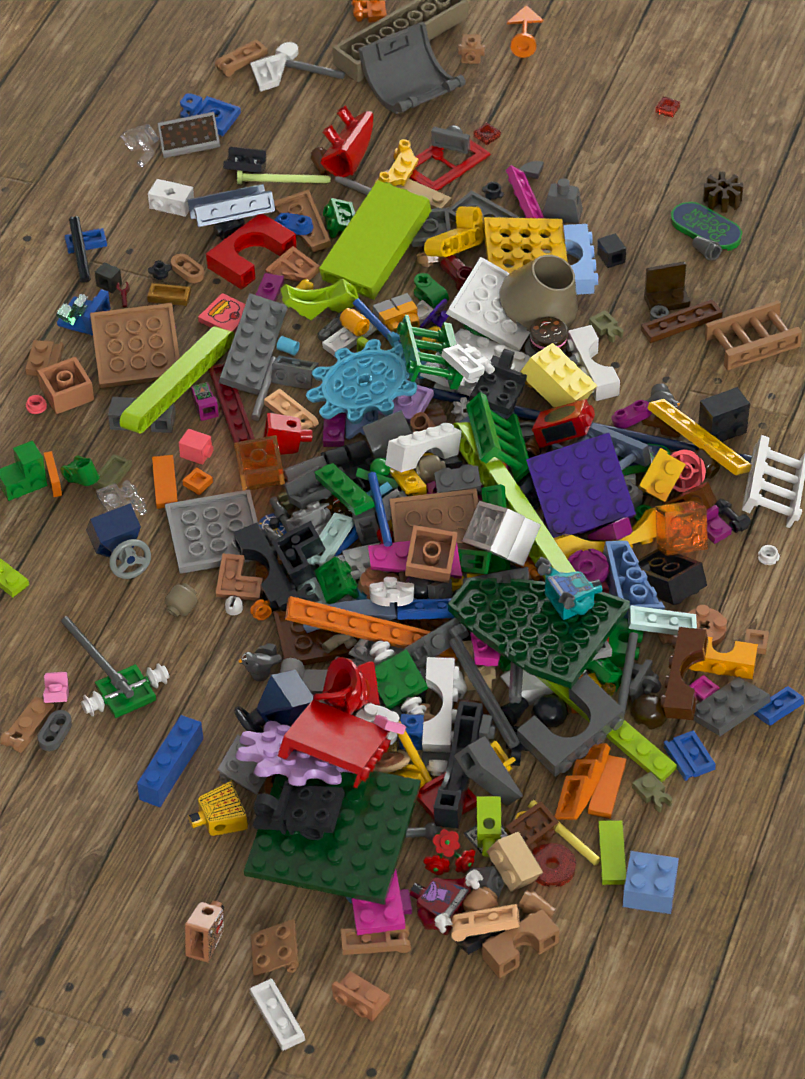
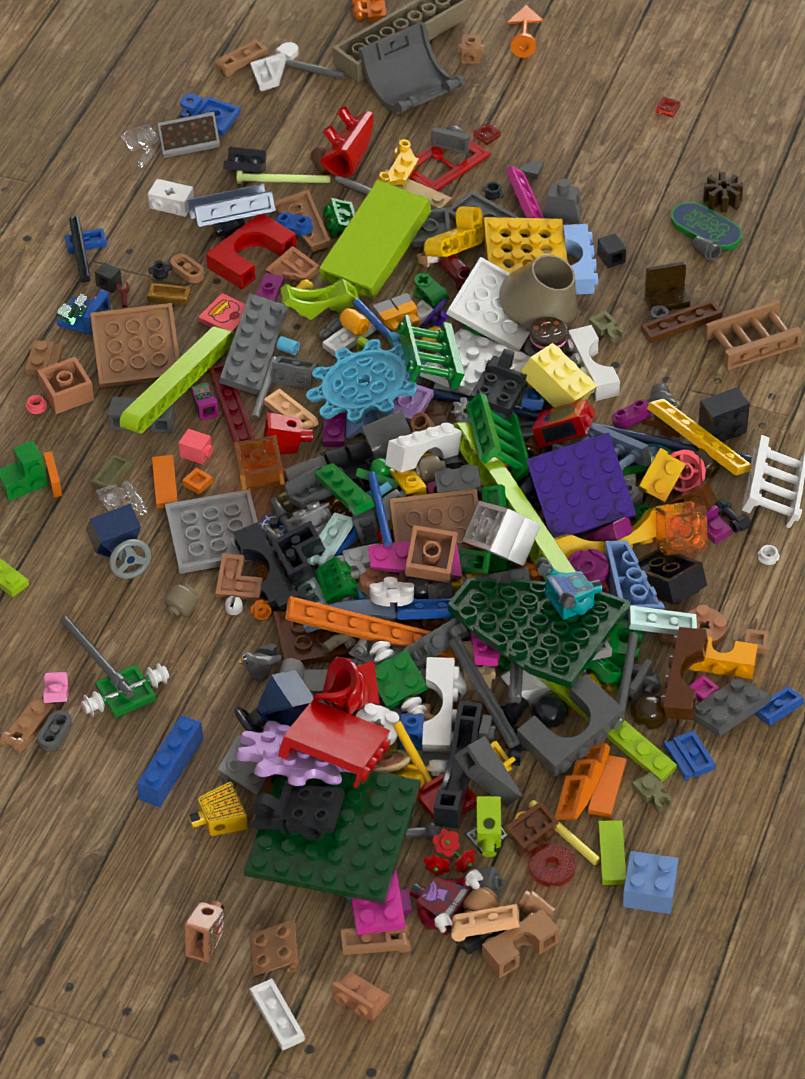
green piece [60,455,100,486] -> none
bright pink tile [373,715,406,735] -> none
white plate [441,344,495,380] -> none
tan brick [487,832,543,892] -> none
none -> blue plate [521,387,545,411]

